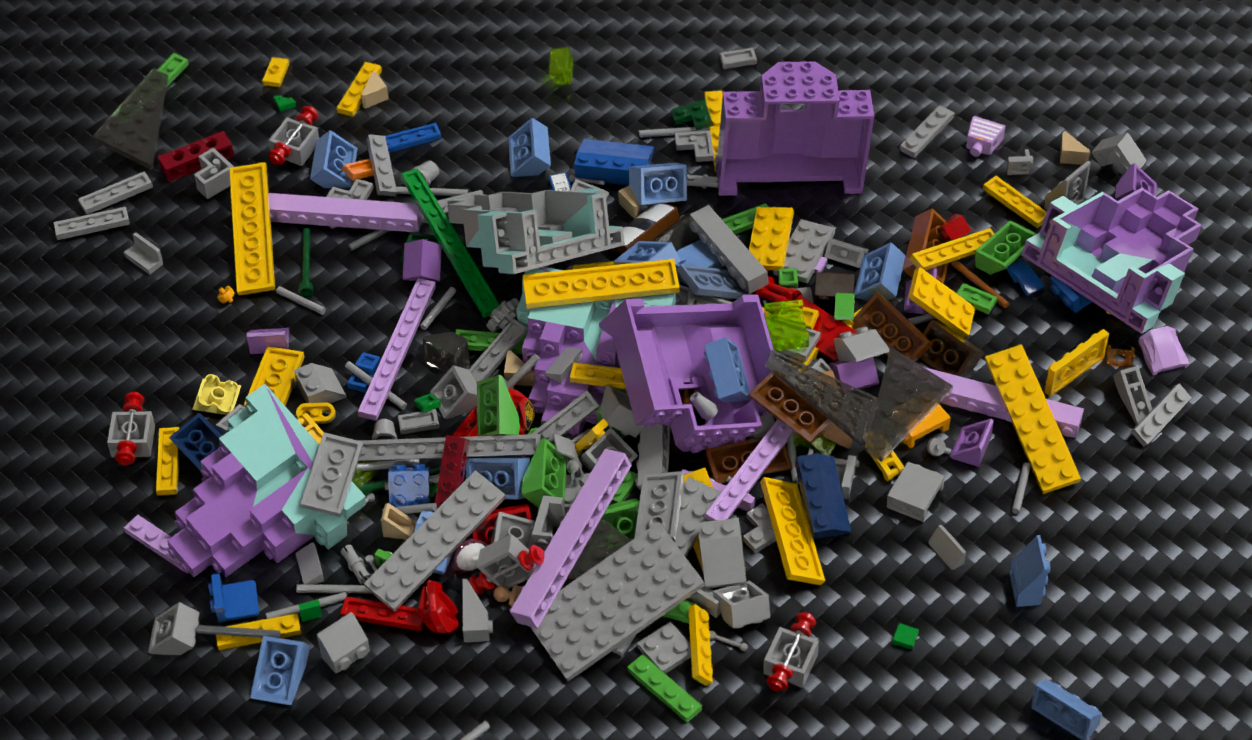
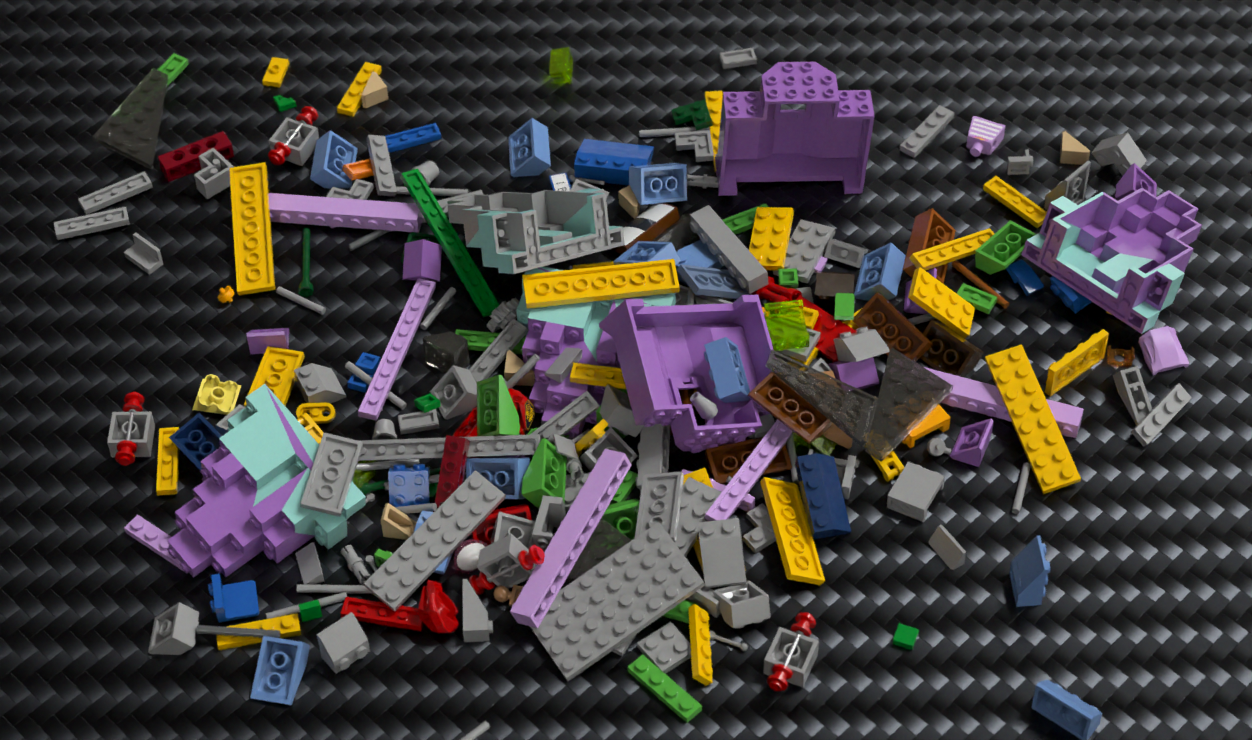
red slope [940,214,972,241] -> none

